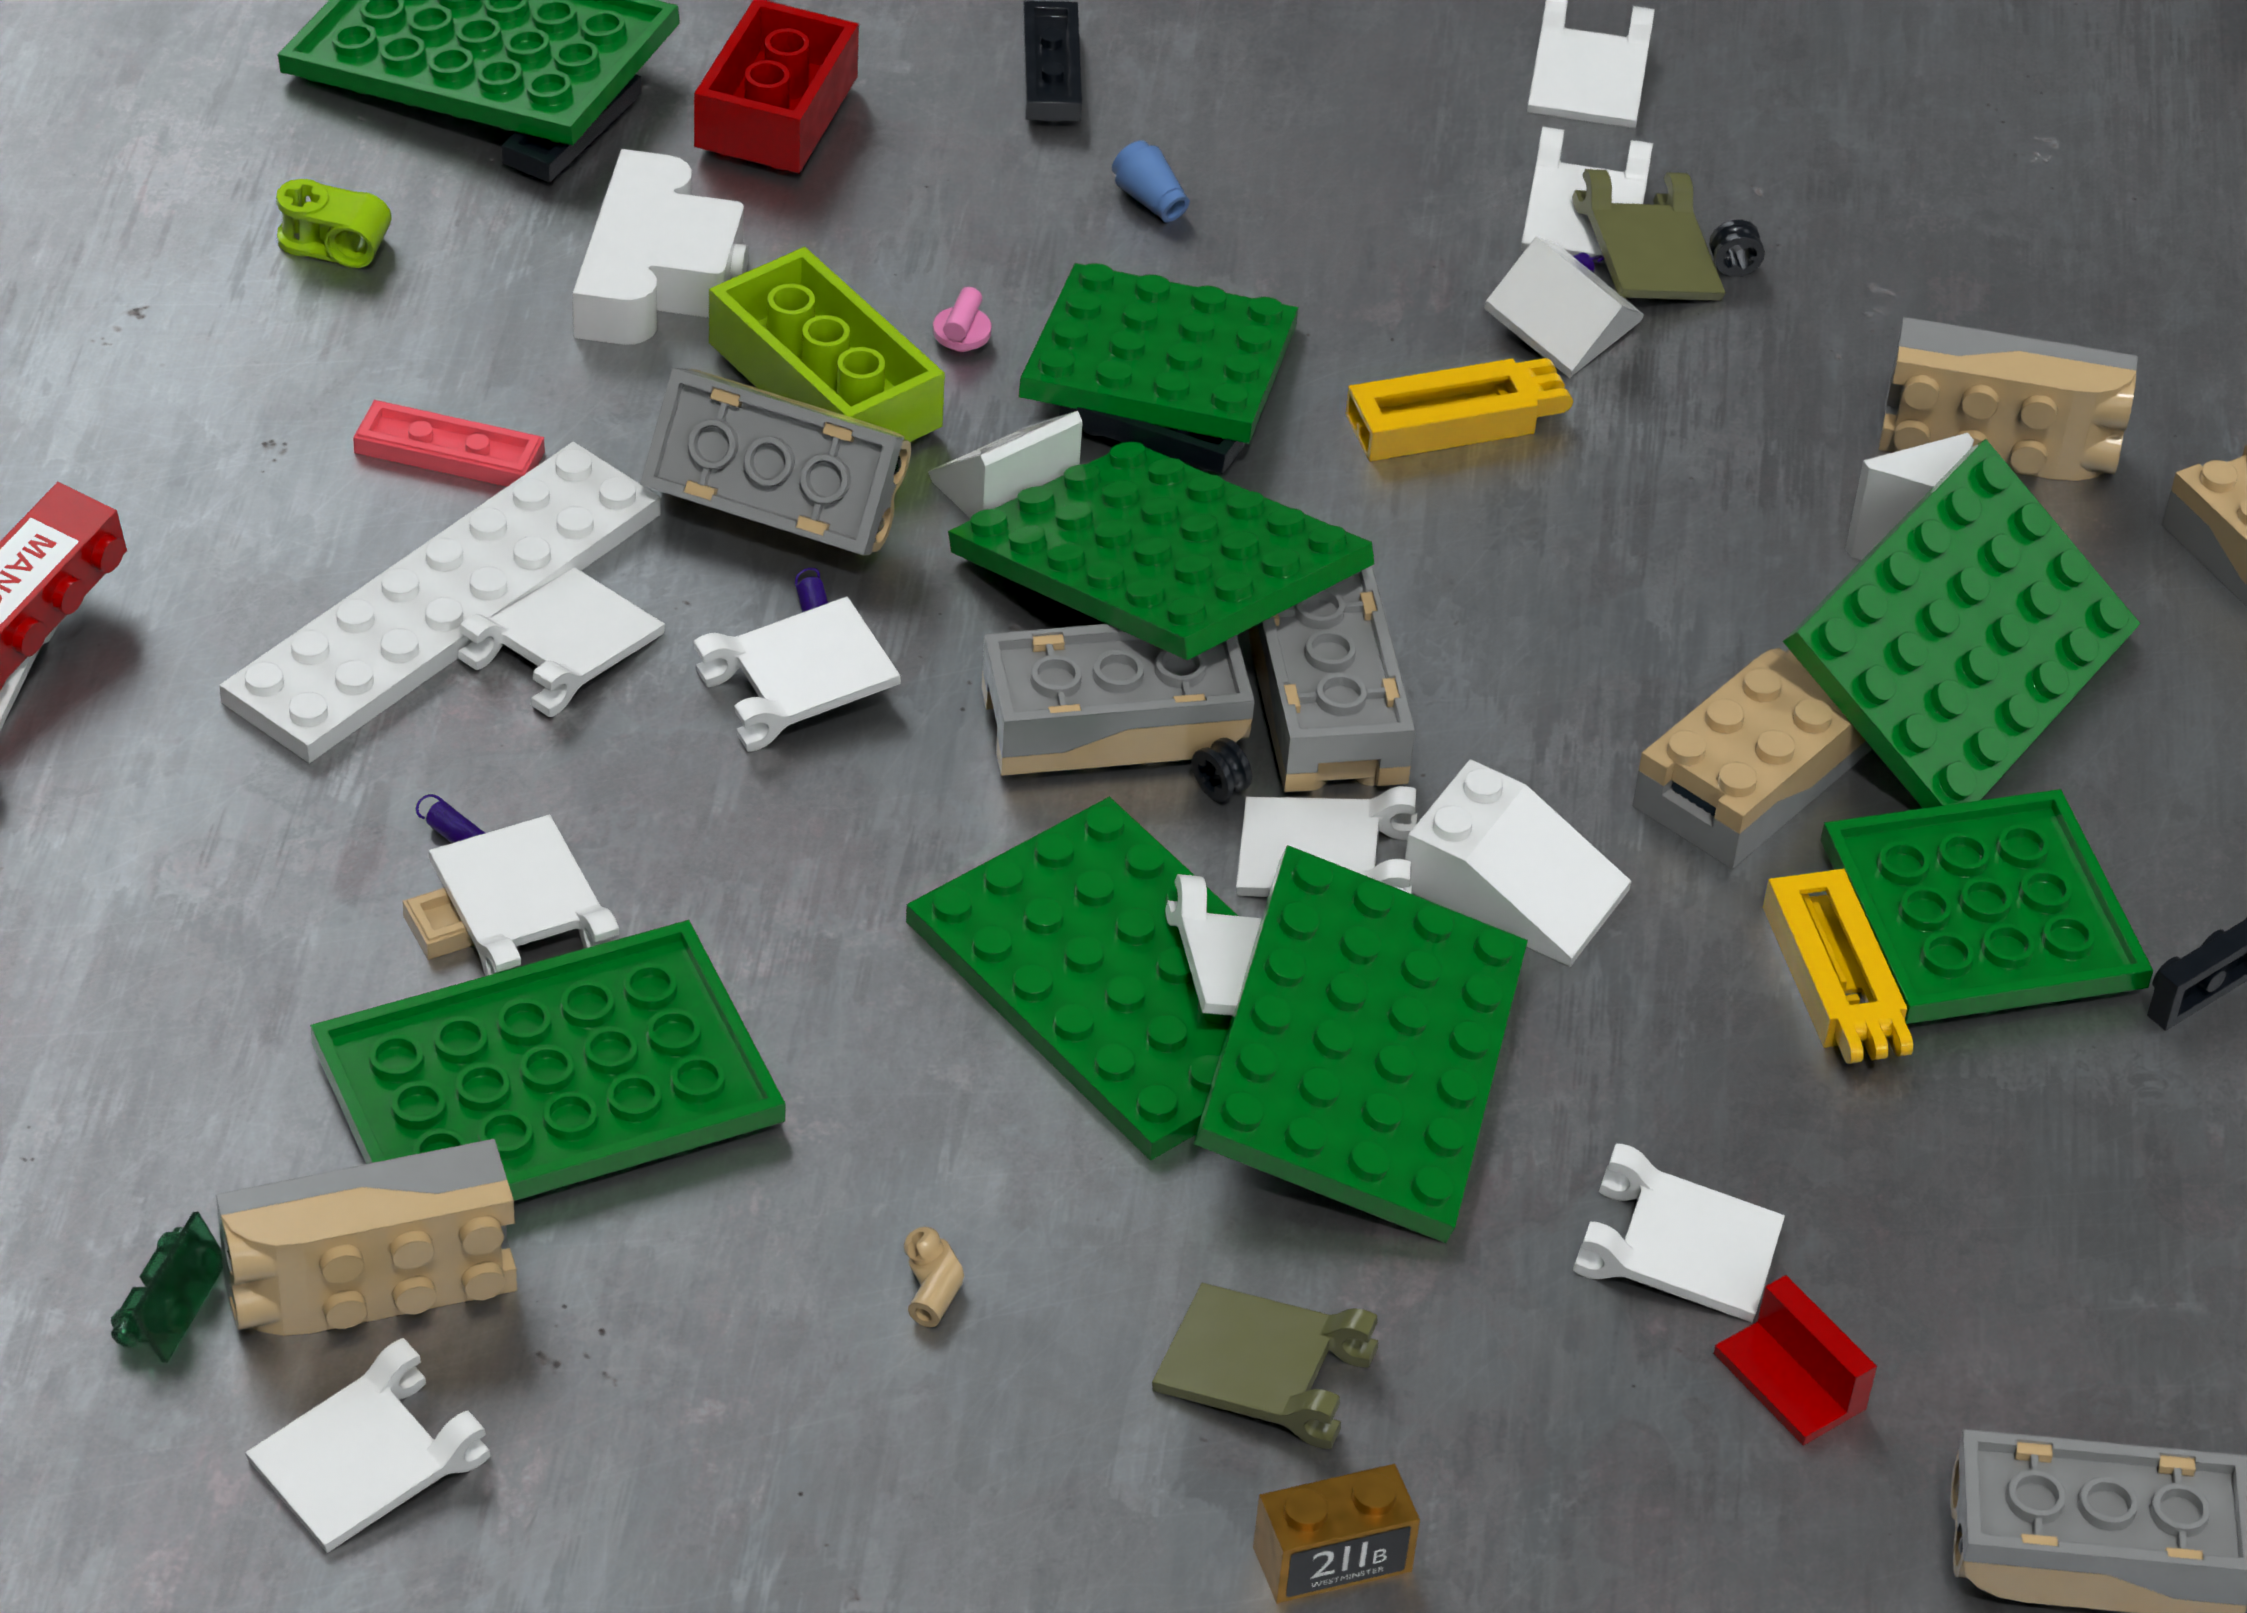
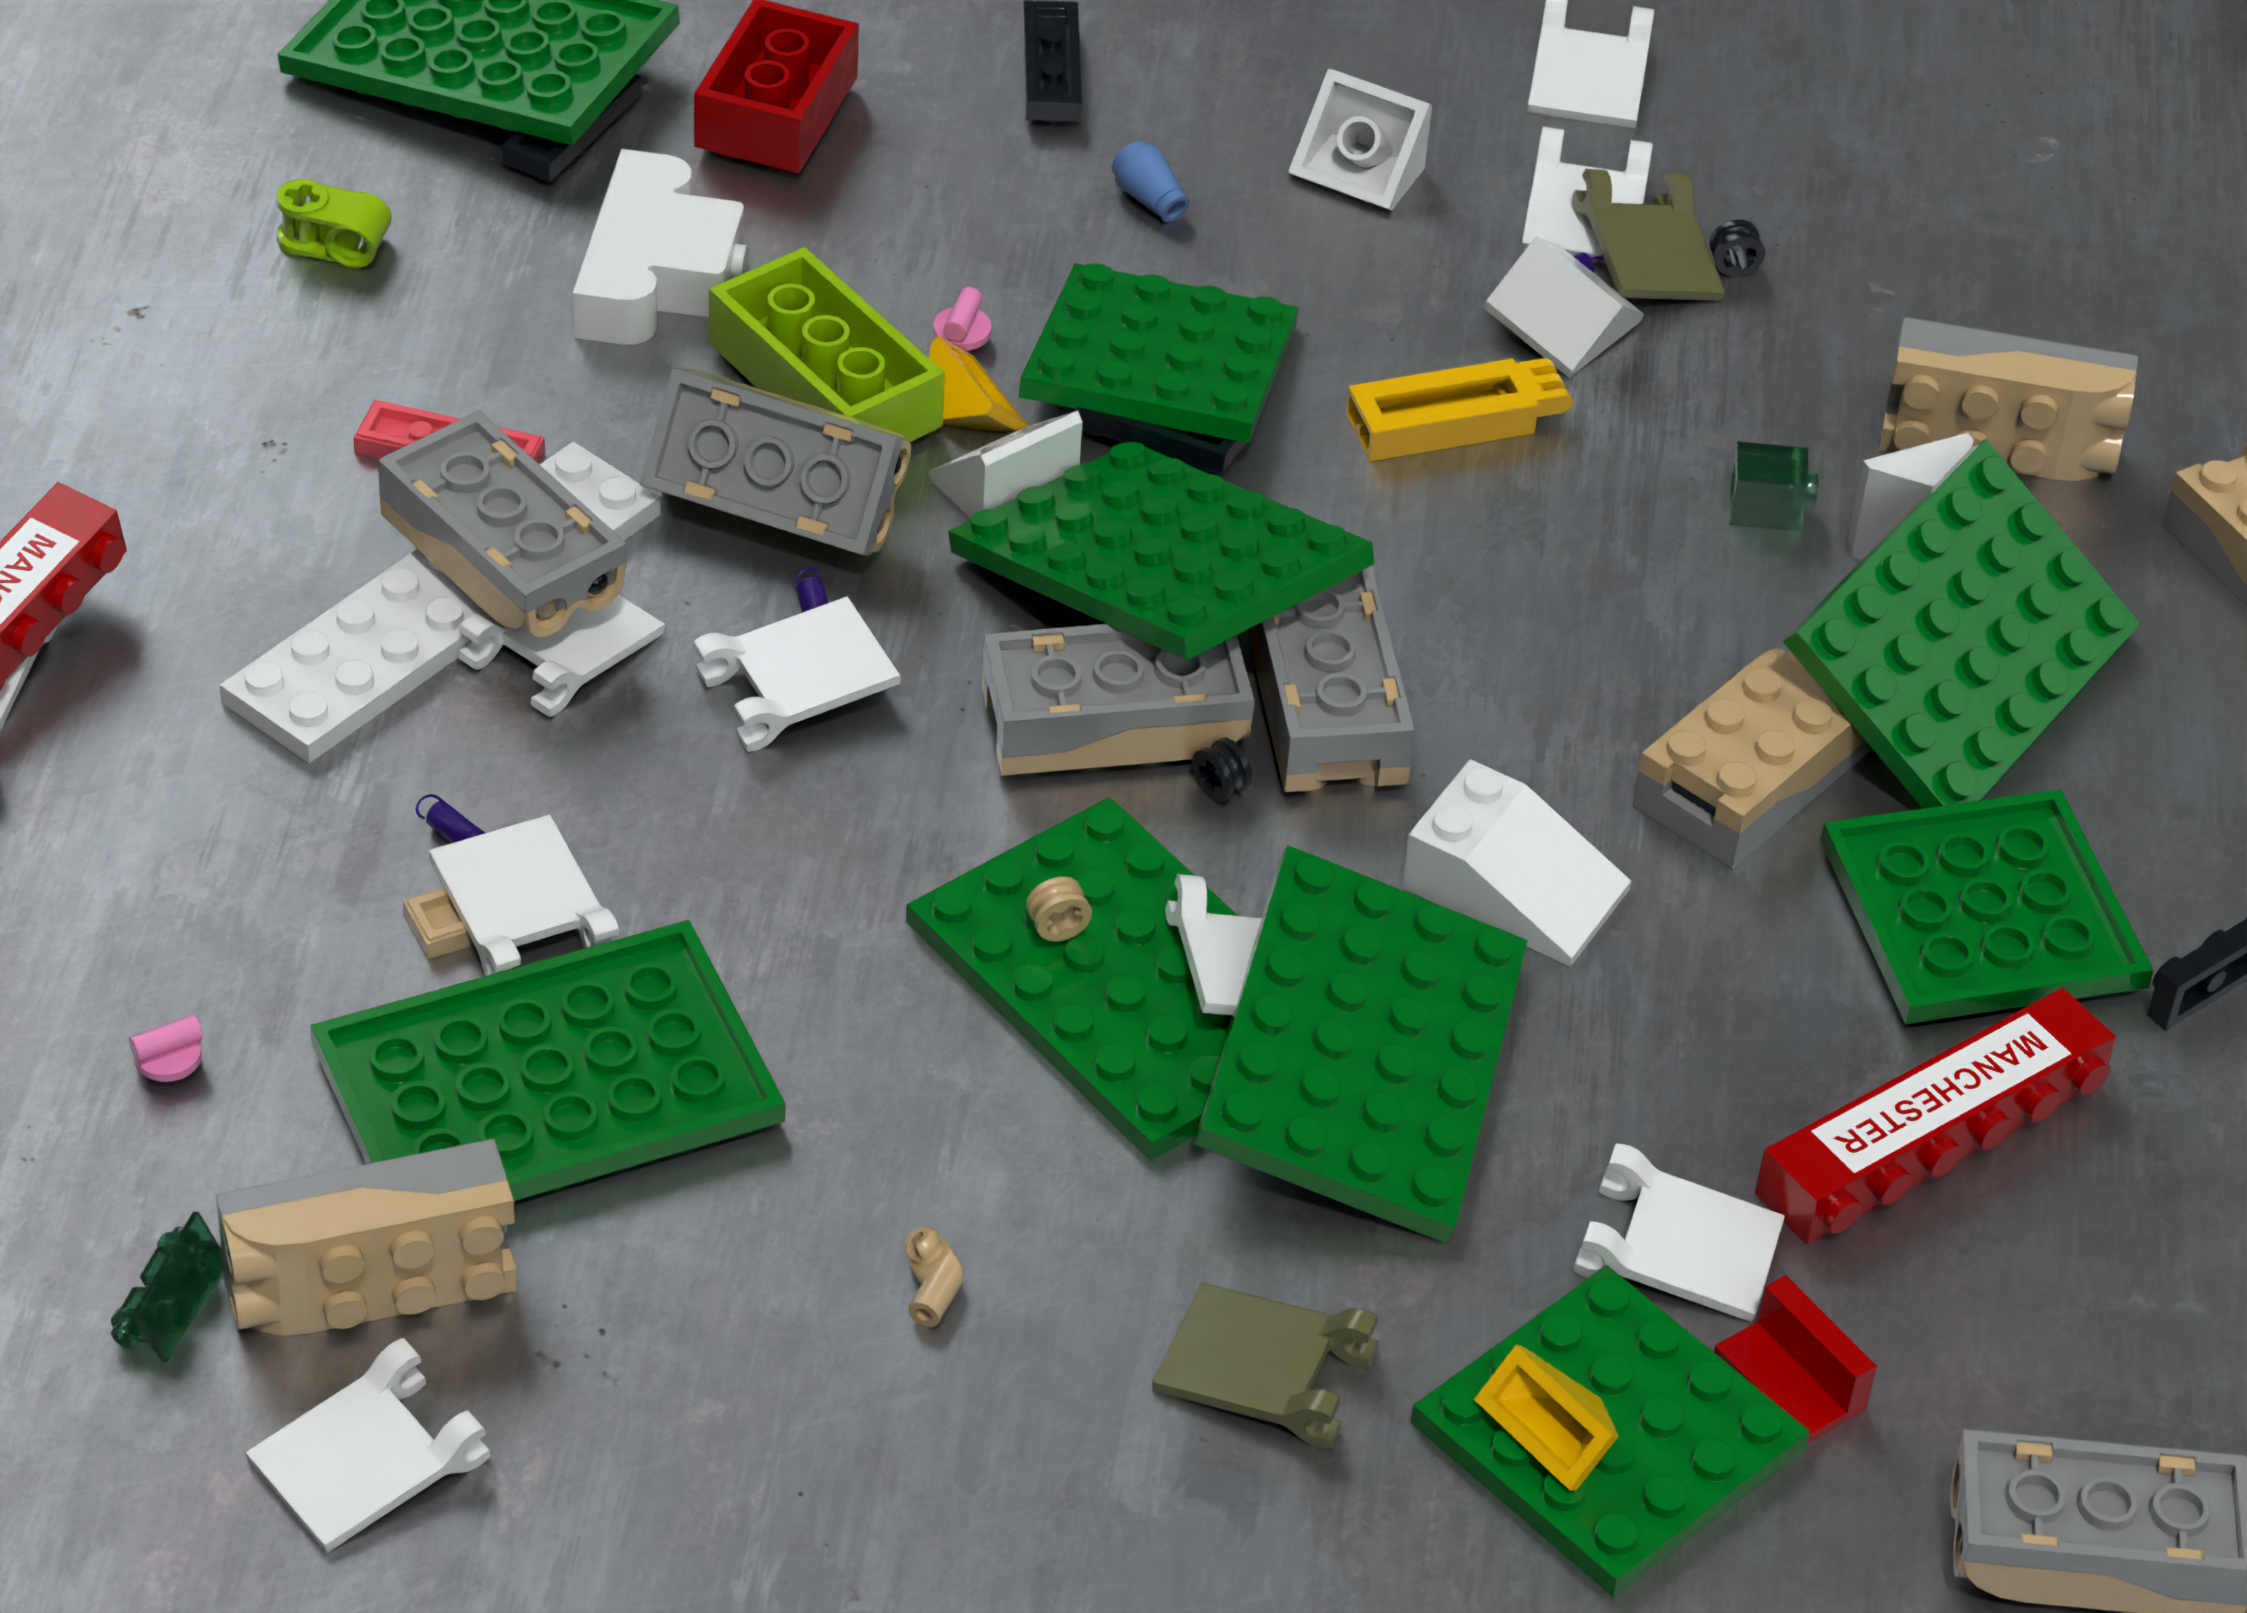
white flag [1236,786,1418,897] -> none
pearl gold brick [1253,1463,1420,1604] -> none
yellow hinge [1762,869,1913,1064] -> none
none -> bright pink plate [129,1015,203,1082]
none -> light grey piece [378,410,627,638]
none -> yellow slope [929,336,1029,433]
none -> tan bush [1026,876,1092,942]
none -> white slope [1288,68,1432,211]
none -> green plate [1410,1265,1810,1597]
none -> yellow slope [1474,1345,1619,1492]
none -> clear green brick [1729,441,1819,532]
none -> red brick [1755,987,2117,1245]

